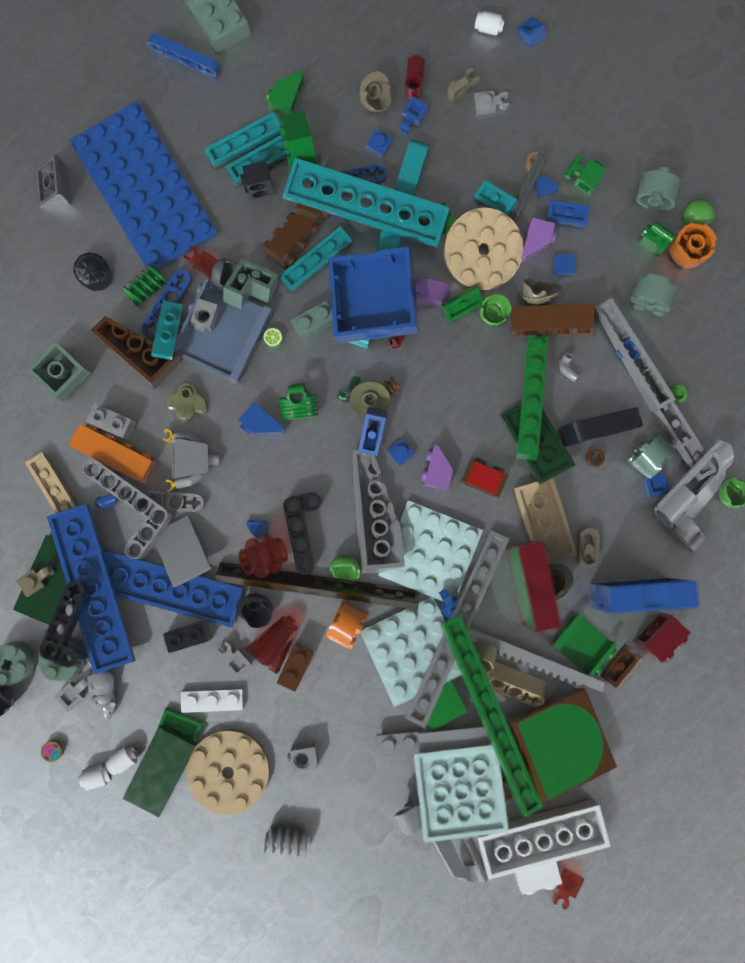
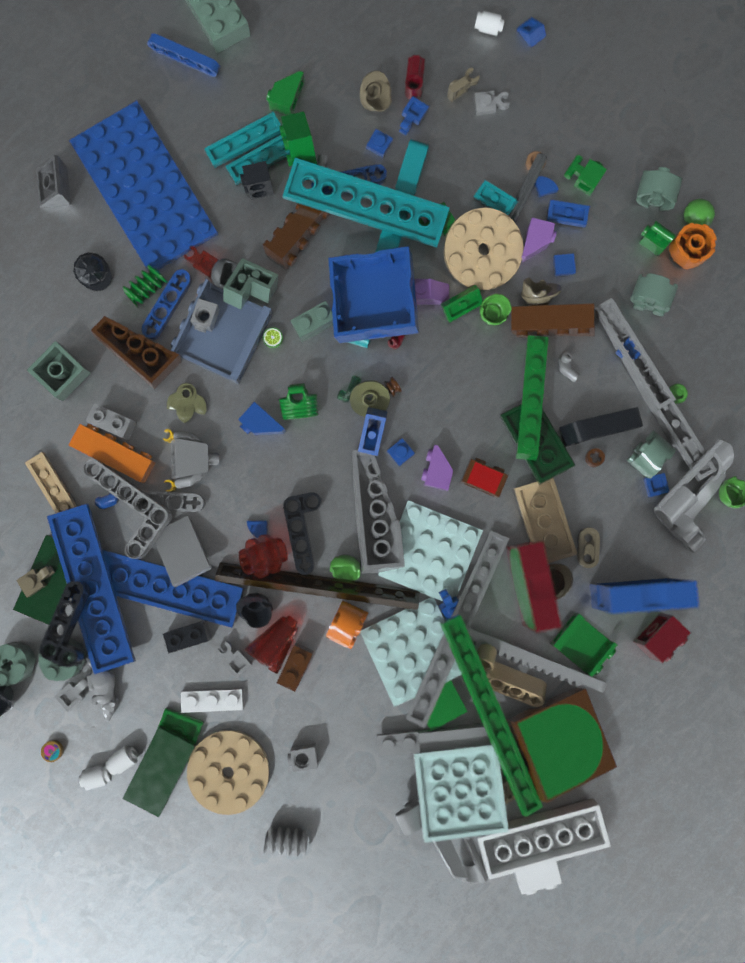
teal plate [151,300,183,360] -> none
teal plate [279,226,353,293] -> none
clear red plate [552,867,584,910] -> none
reddish brown slope [600,645,644,691] -> none

